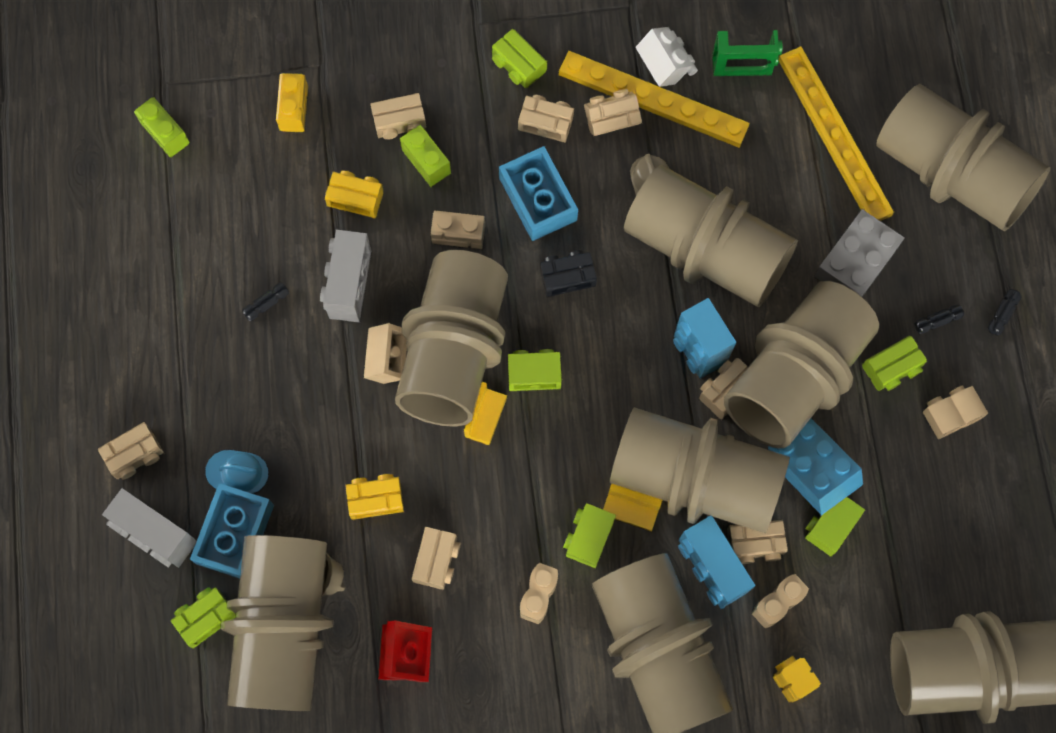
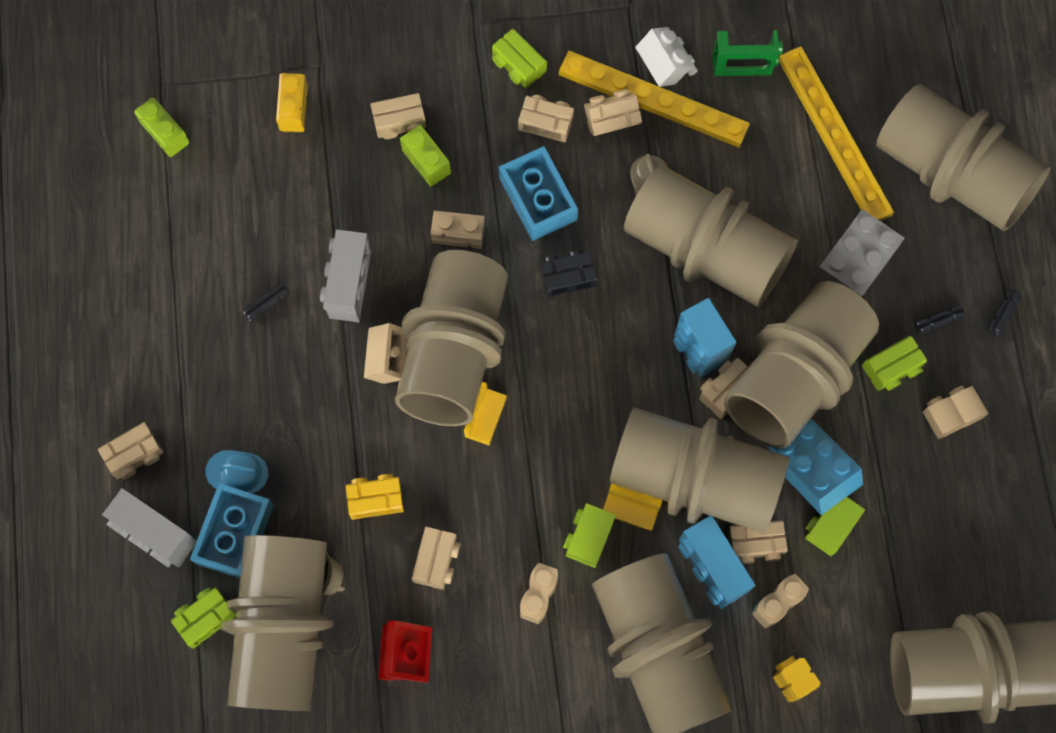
yellow brick [325,171,383,218] -> none
lime brick [508,349,561,391] -> none

